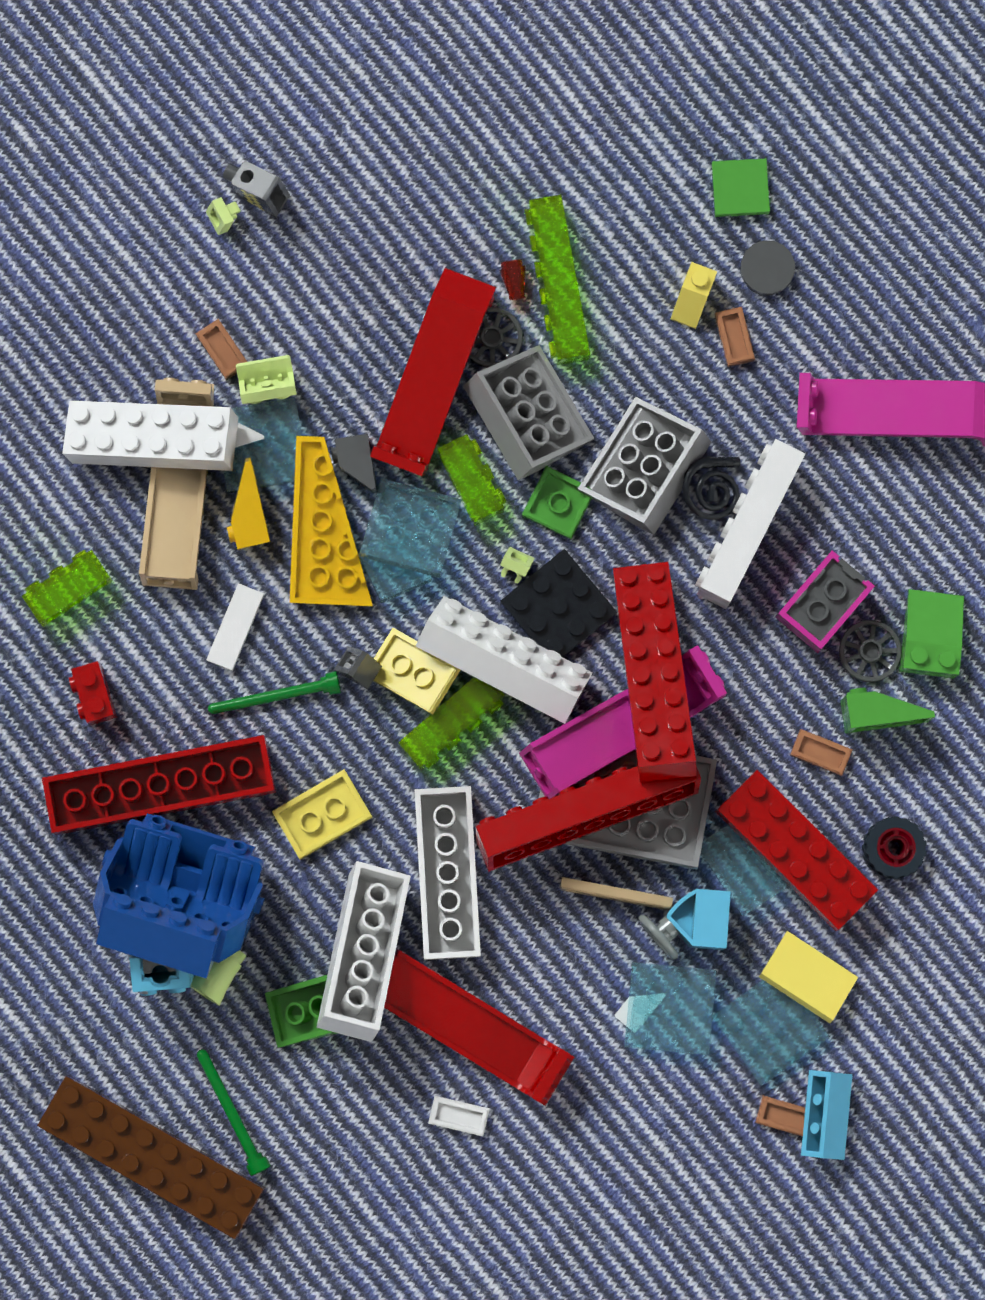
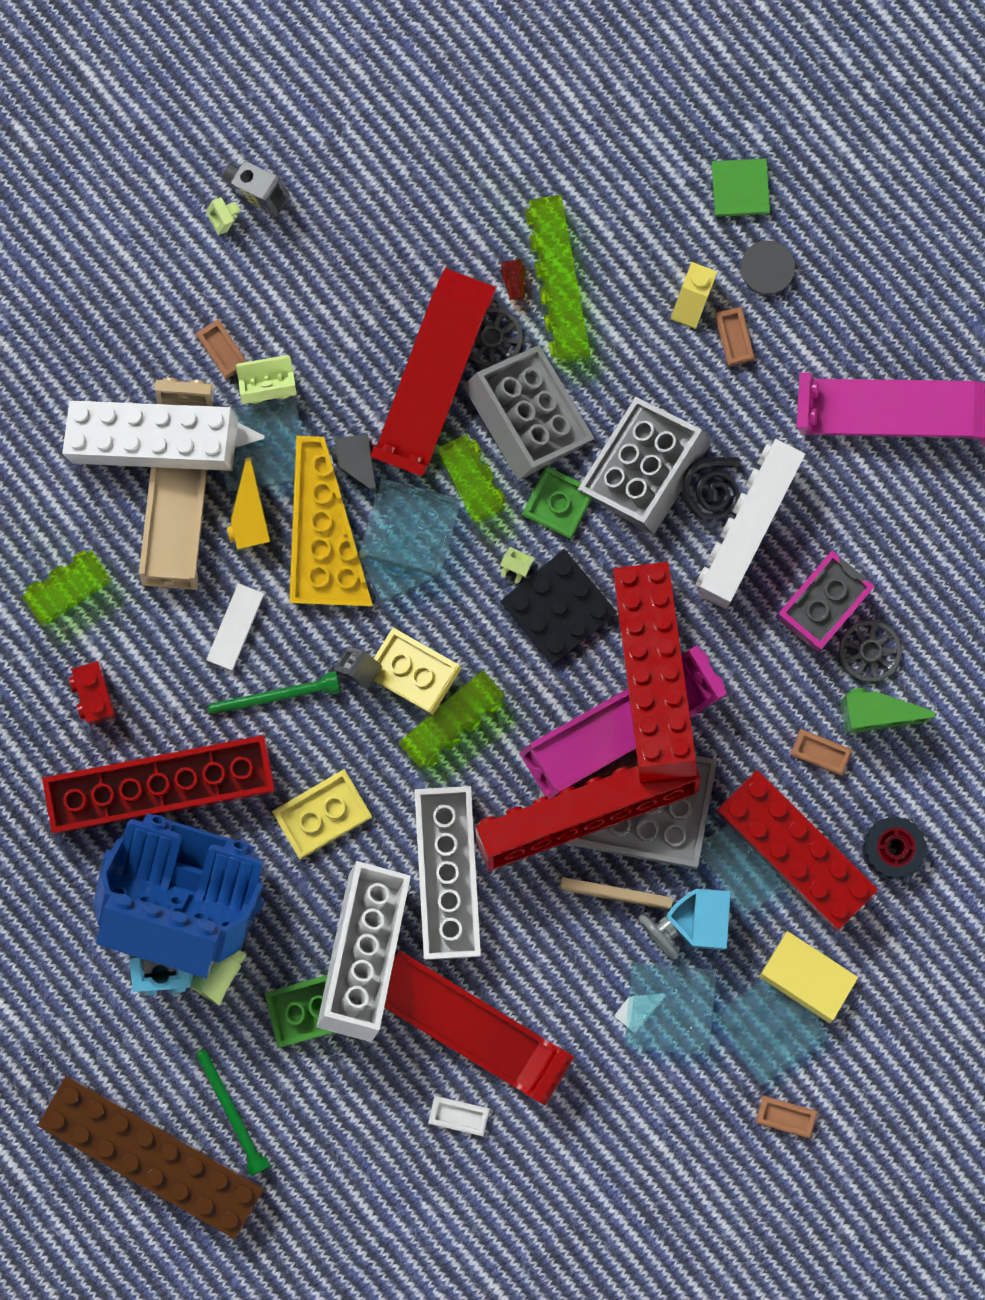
white brick [416,596,592,724] -> none
medium azure brick [801,1070,852,1160] -> none
bright green slope [899,589,964,679] -> none

